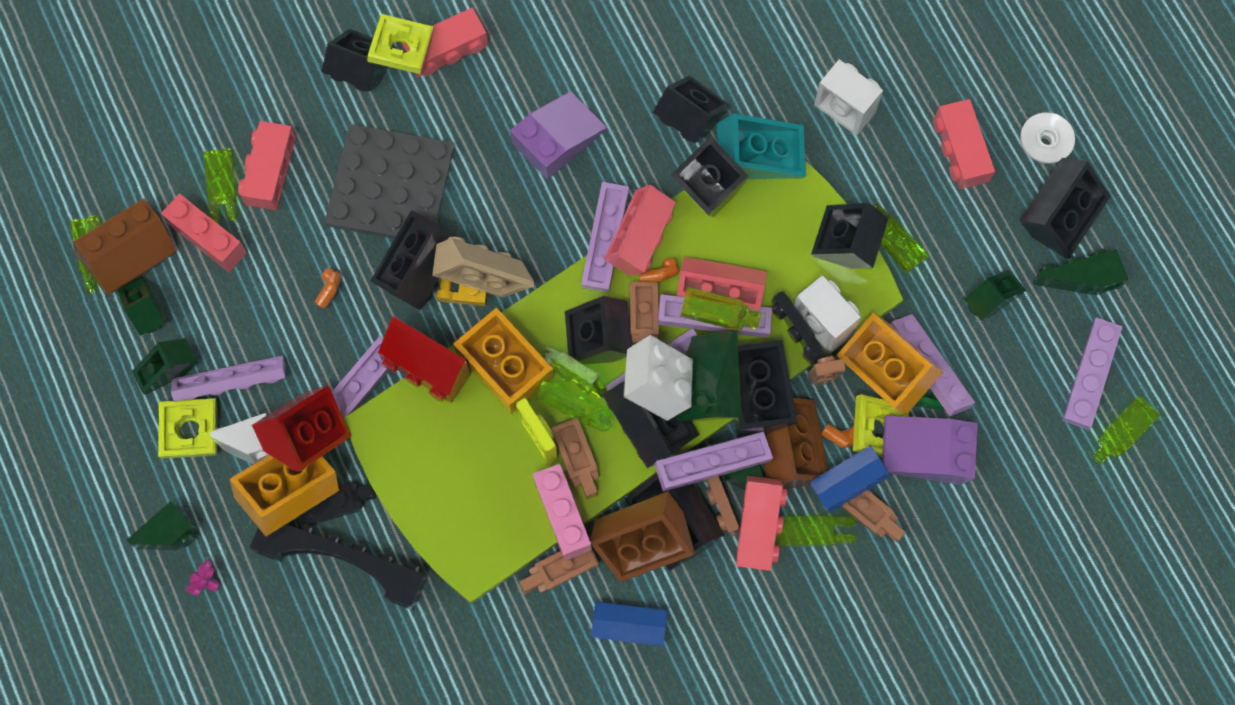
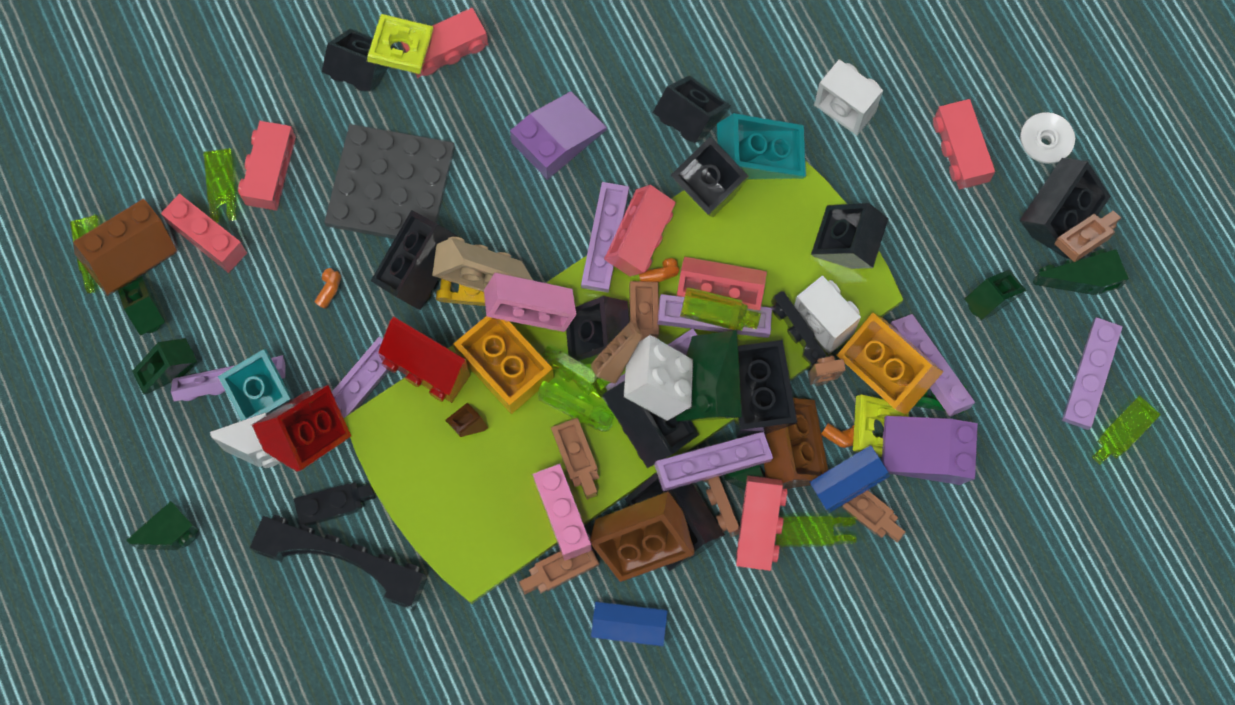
neon yellow piece [158,398,217,459] -> none
dark pink plant [185,559,219,596] -> none
light orange brick [230,455,339,536] -> none
neon yellow piece [516,398,558,464] -> none
clear neon green hinge [872,204,928,274] -> none
none -> teal slope [218,349,292,421]
none -> reddish brown slope [445,403,488,437]
none -> bright pink brick [484,273,576,332]
none -> medium nougat slope [591,321,642,384]
none -> nougat hinge [1055,211,1121,262]

